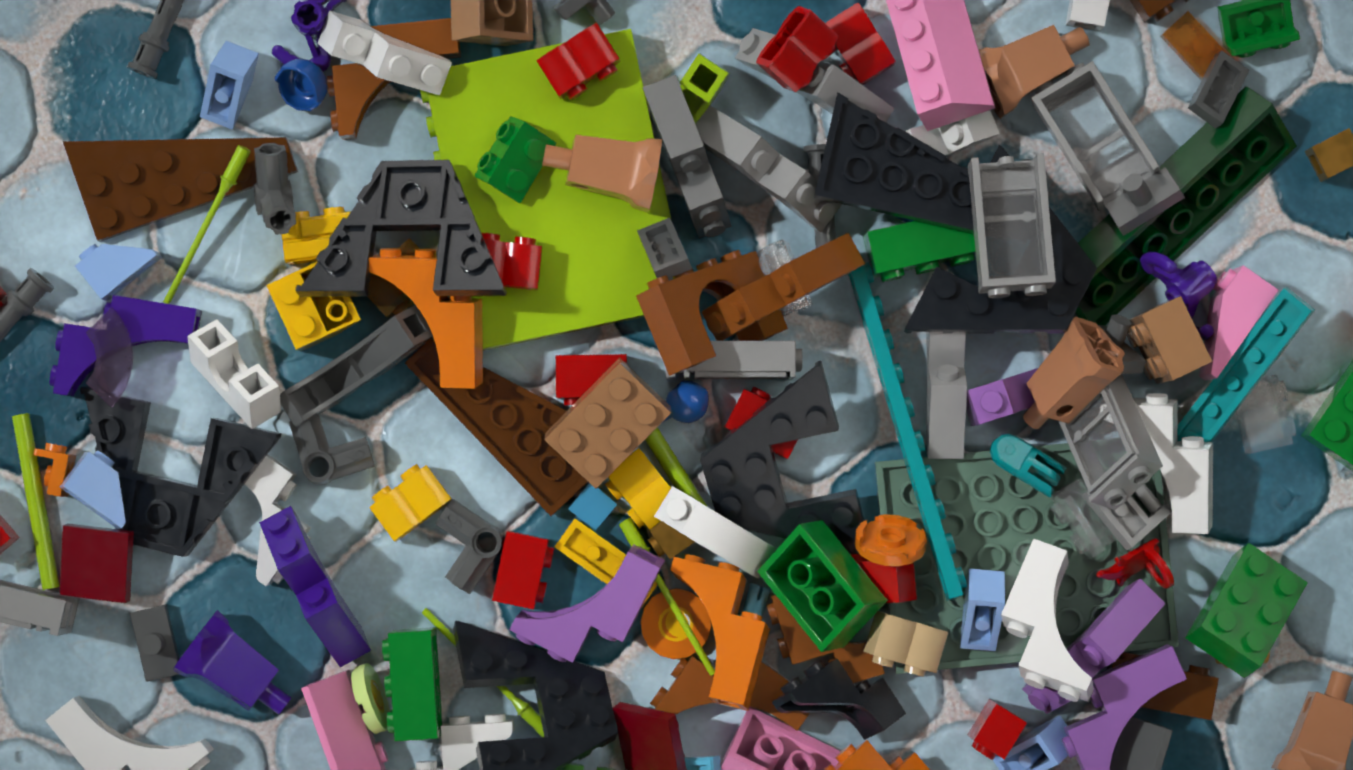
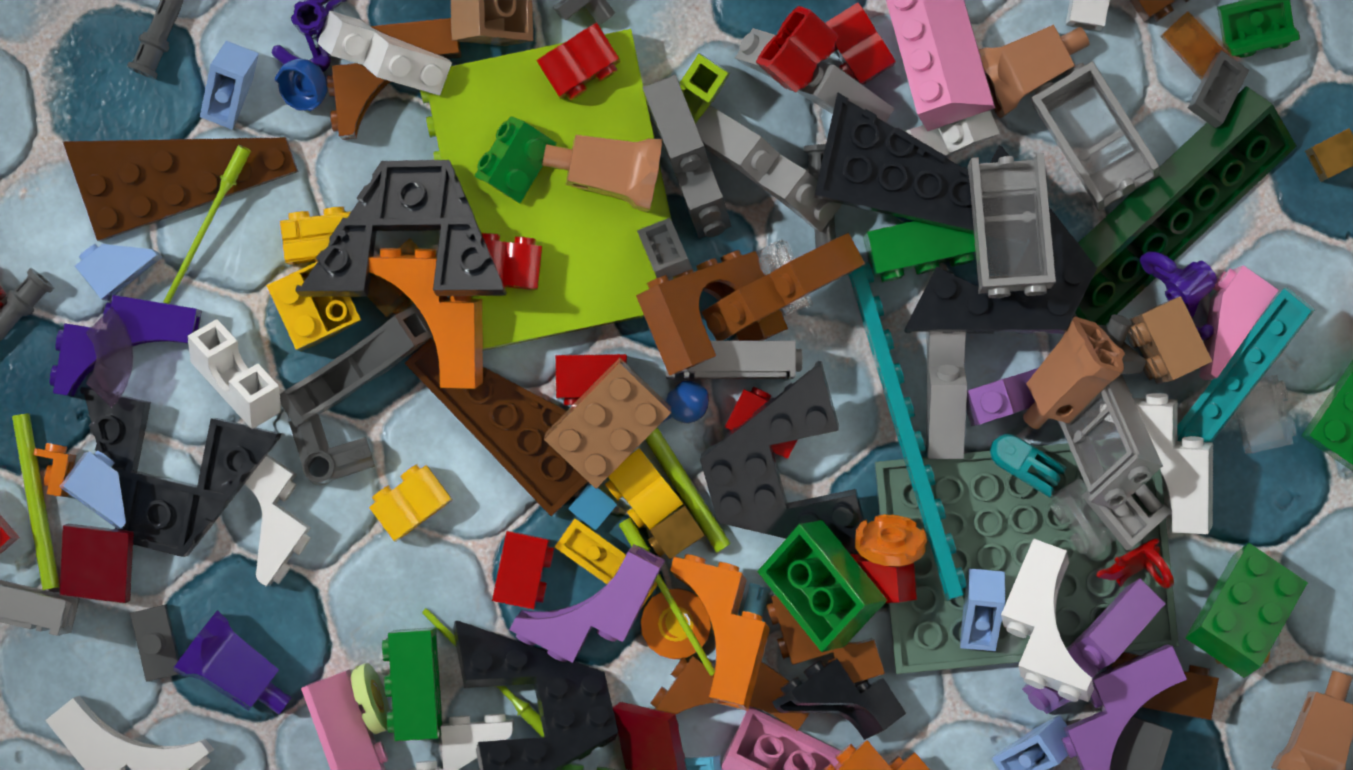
dark grey piece [254,143,296,235] -> none
dark purple arch [259,506,372,668] -> none
dark grey piece [435,499,505,594] -> none
white arch [654,486,777,579] -> none
tan brick [864,611,948,677] -> none
red brick [967,699,1027,760] -> none
dark grey tile [1104,167,1185,236] -> none

